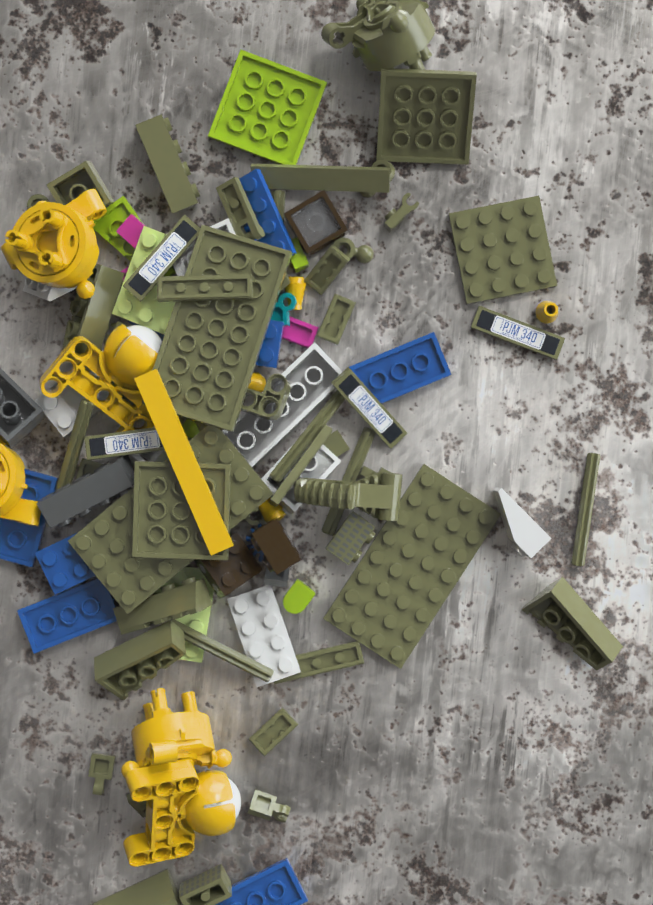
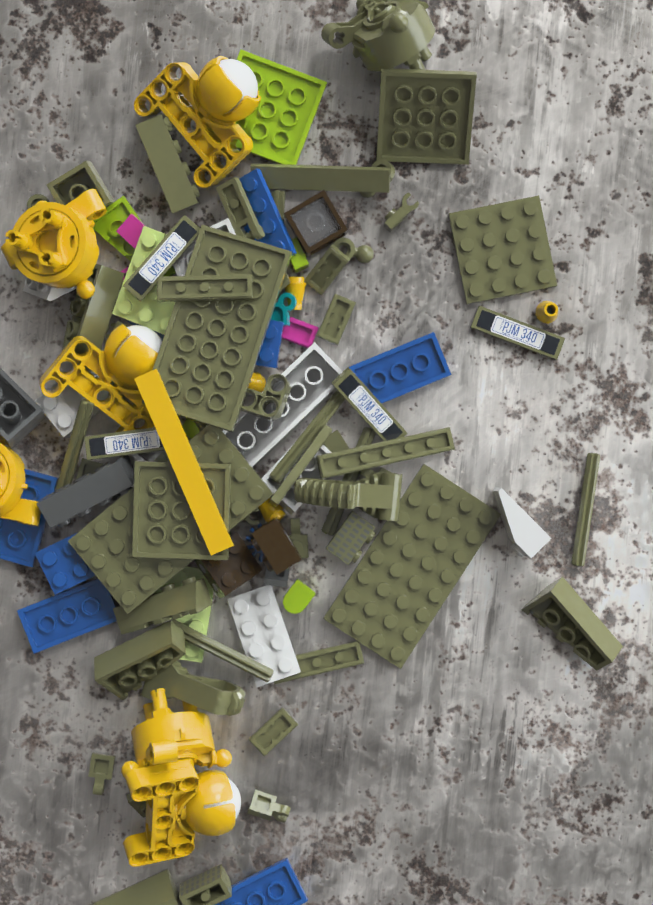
none -> yellow beam [134,56,261,188]
none -> olive arm [141,660,246,716]
none -> olive plate [288,518,309,558]
none -> olive tile [316,427,455,479]

